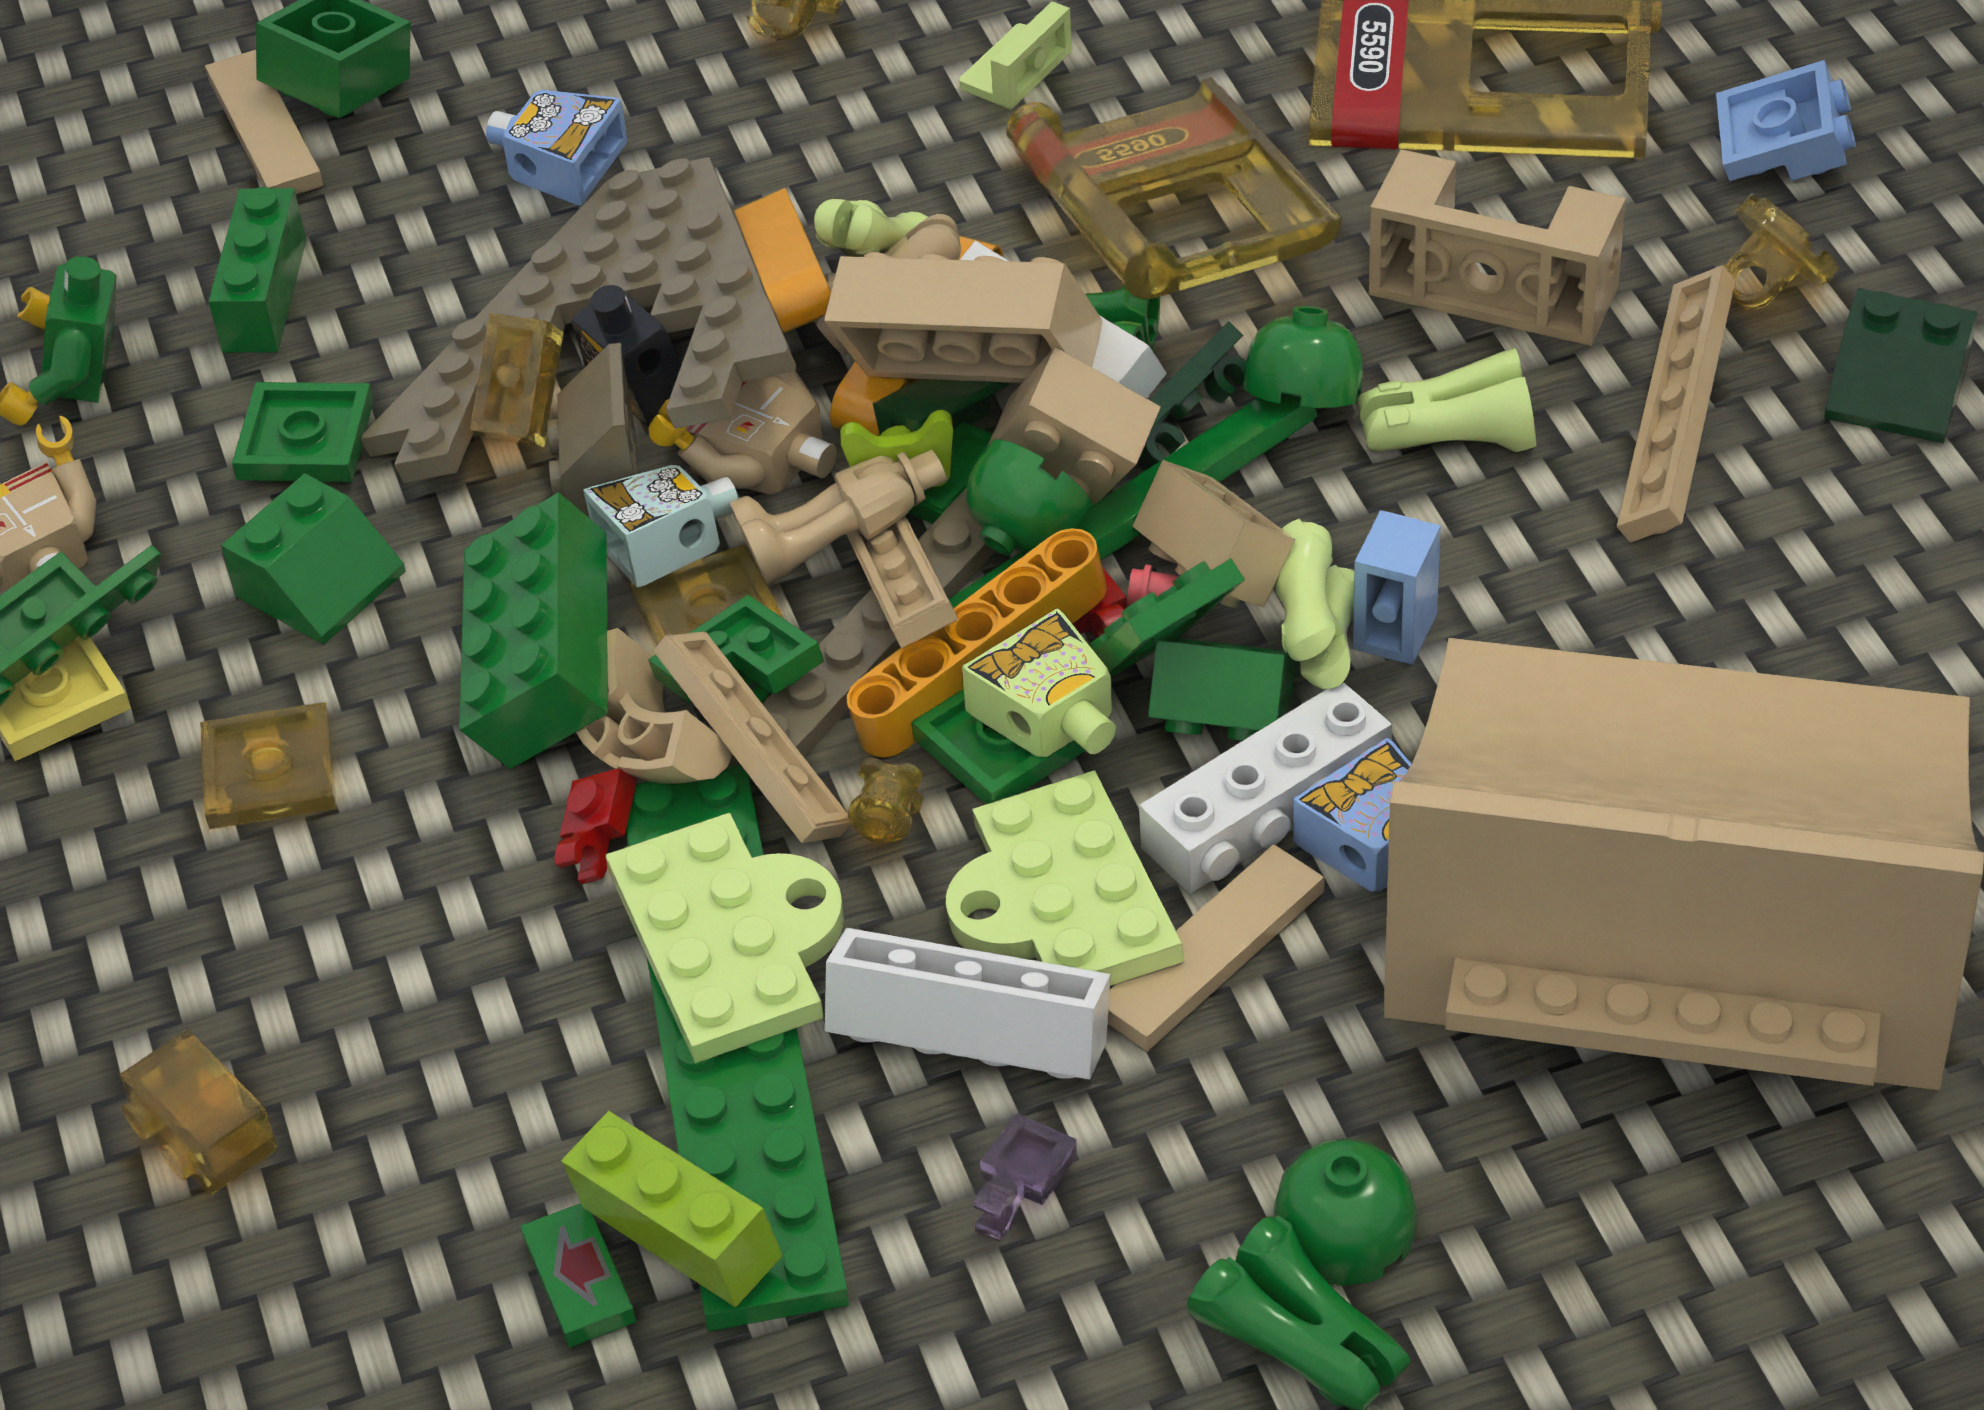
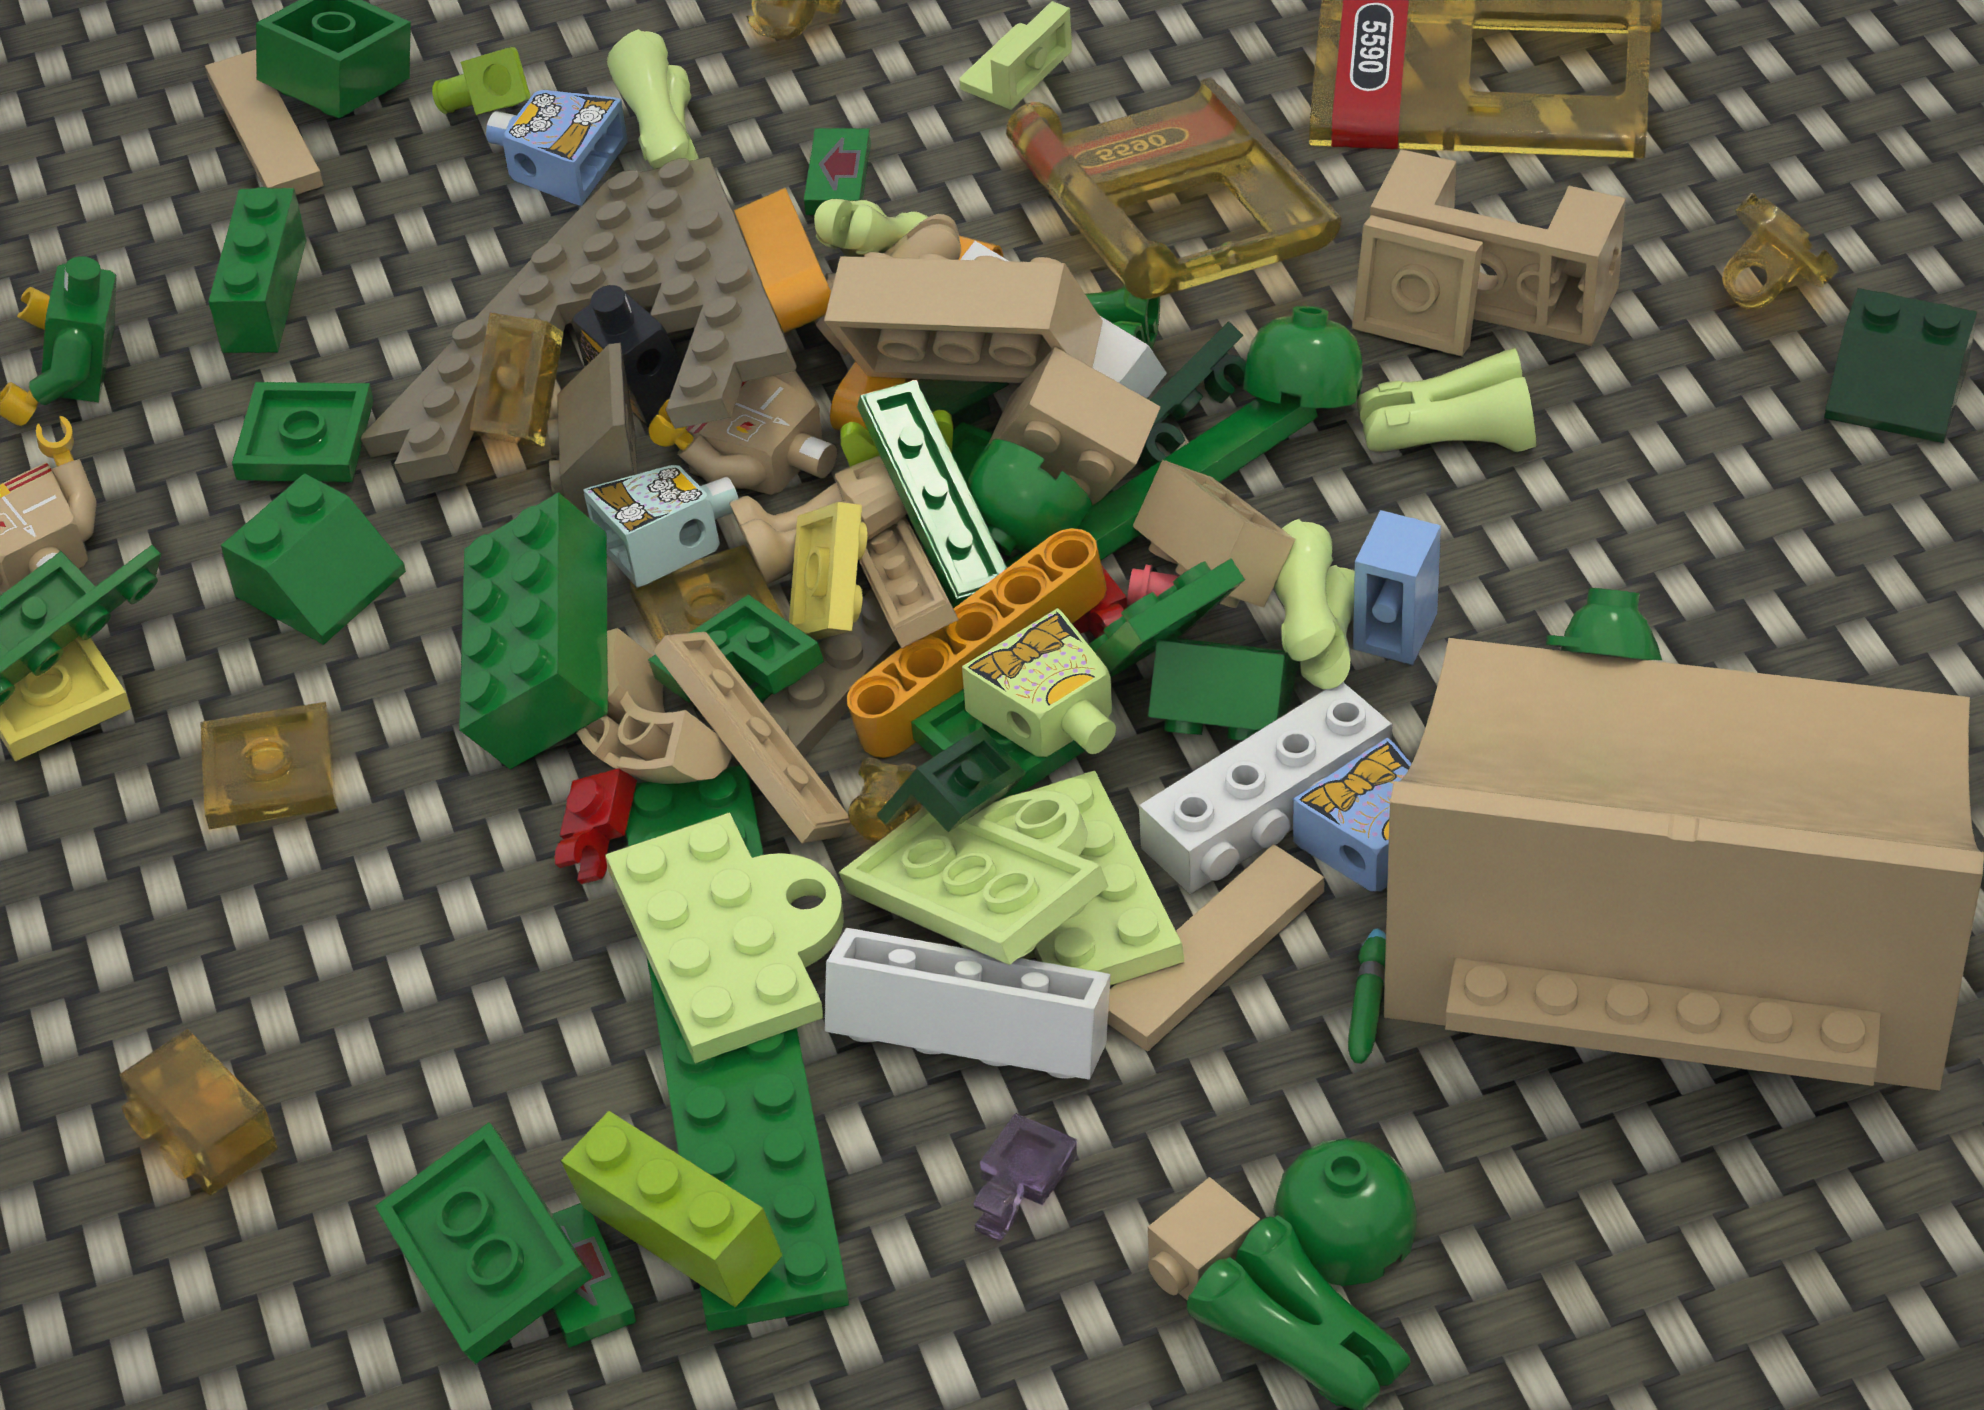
tan plate [1617,265,1735,543] -> none
light blue plate [1716,60,1856,181] -> none
none -> green plate [375,1122,593,1365]
none -> lime bracket [432,47,530,115]
none -> yellowish green piece [607,29,699,169]
none -> light yellow plate [789,502,867,640]
none -> green tile [804,128,871,215]
none -> yellowish green plate [839,790,1109,965]
none -> tile [857,380,1007,608]
none -> dark green panel [876,727,1026,832]
none -> tan brick [1148,1177,1261,1300]
none -> green piece [1348,928,1386,1064]
none -> tan plate [1352,215,1483,356]
none -> green piece [1546,588,1662,660]

